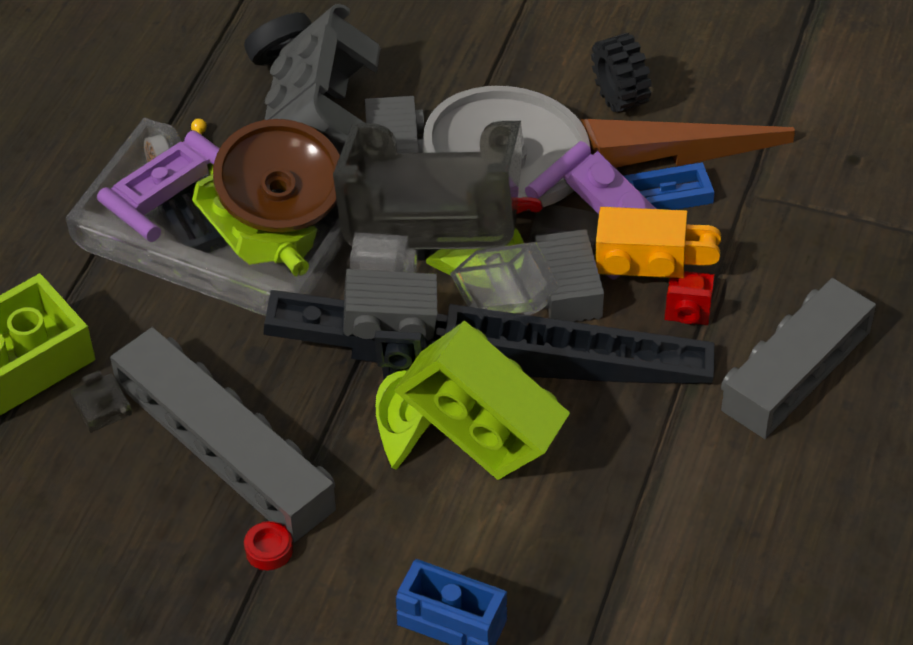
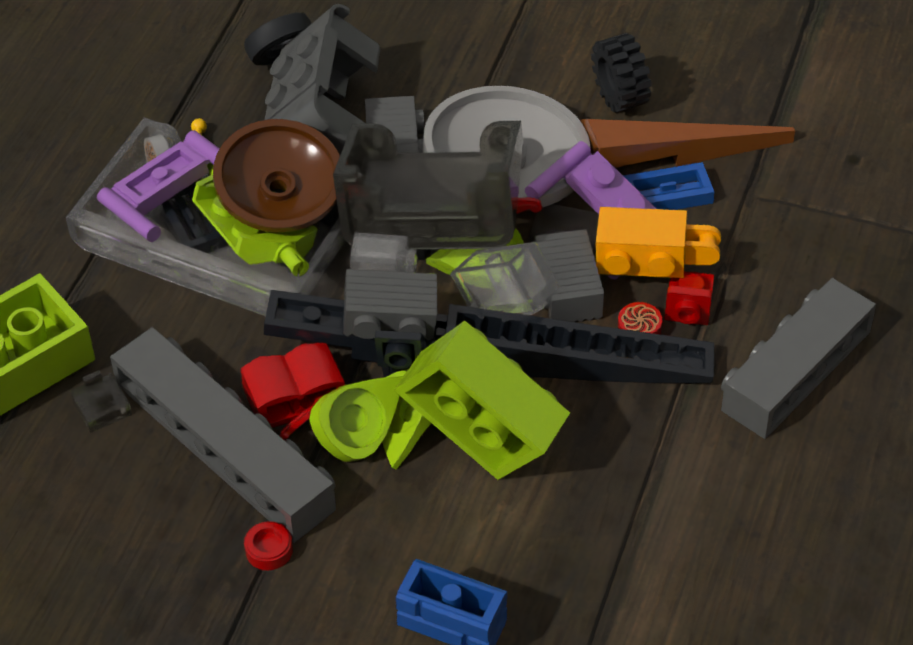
none -> red brick [241,343,345,428]
none -> lime piece [279,376,403,462]
none -> tile [618,302,662,335]

